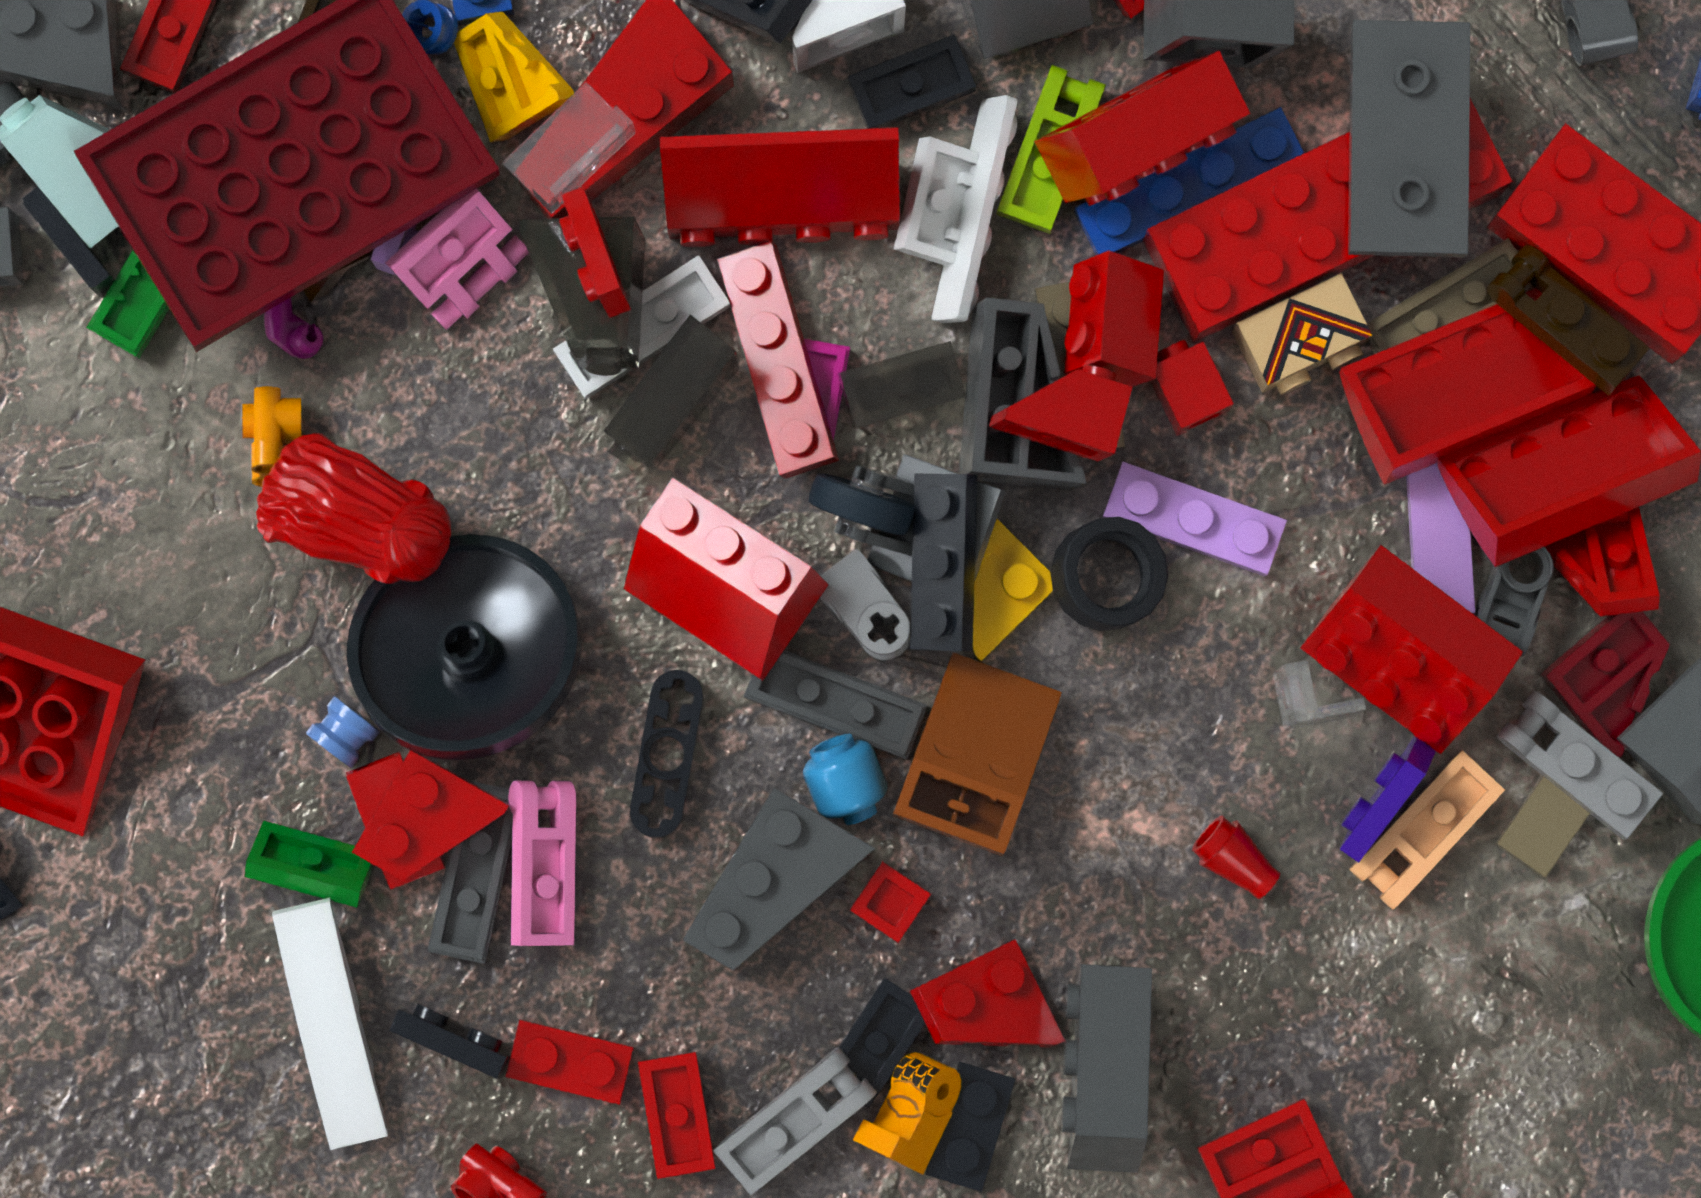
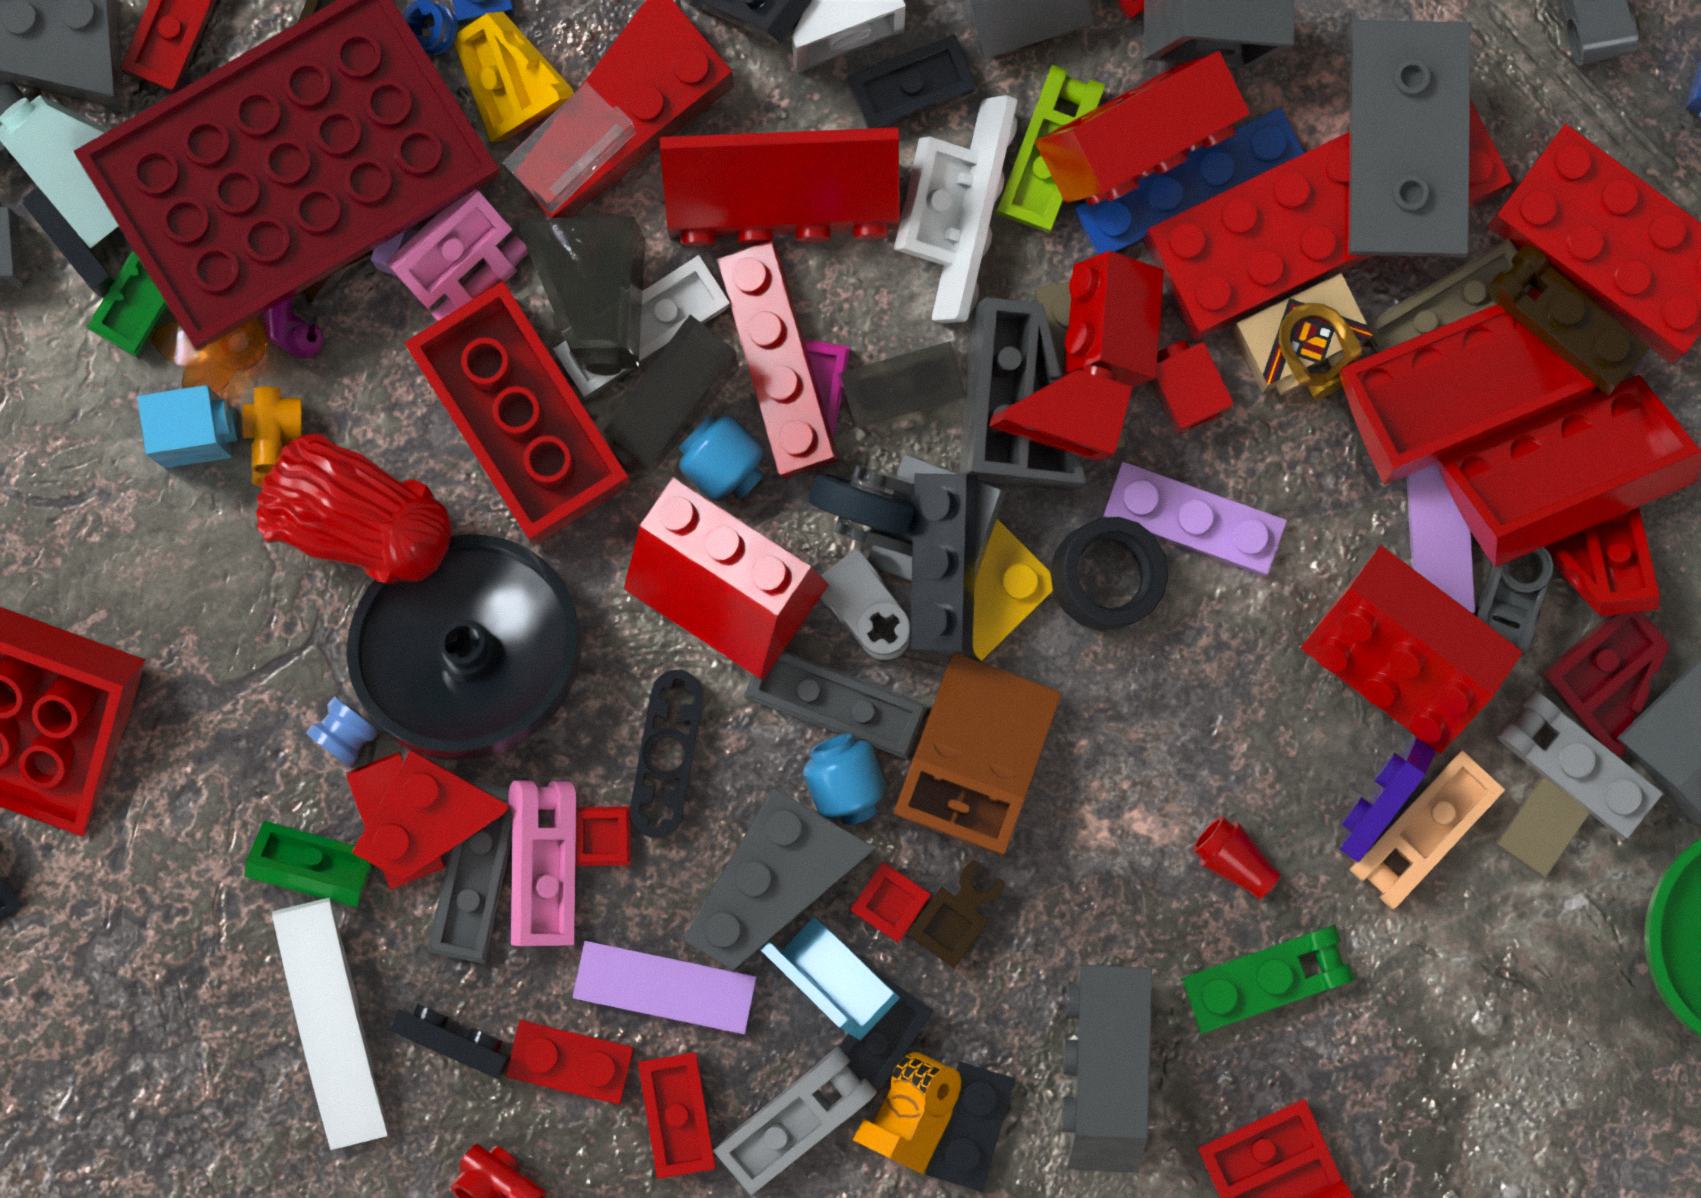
red plate [559,187,631,318] -> none
red wing [910,939,1065,1048] -> none
clear panel [1273,660,1366,730] -> none
none -> medium azure brick [137,385,239,468]
none -> clear orange plate [151,319,267,393]
none -> red brick [404,281,631,547]
none -> lavender tile [573,941,757,1034]
none -> red tile [575,806,632,867]
none -> dark azure head [677,415,765,502]
none -> panel [760,916,900,1041]
none -> dark brown plate [907,860,1005,969]
none -> green plate [1180,924,1355,1034]
none -> pearl gold piece [1278,303,1361,400]

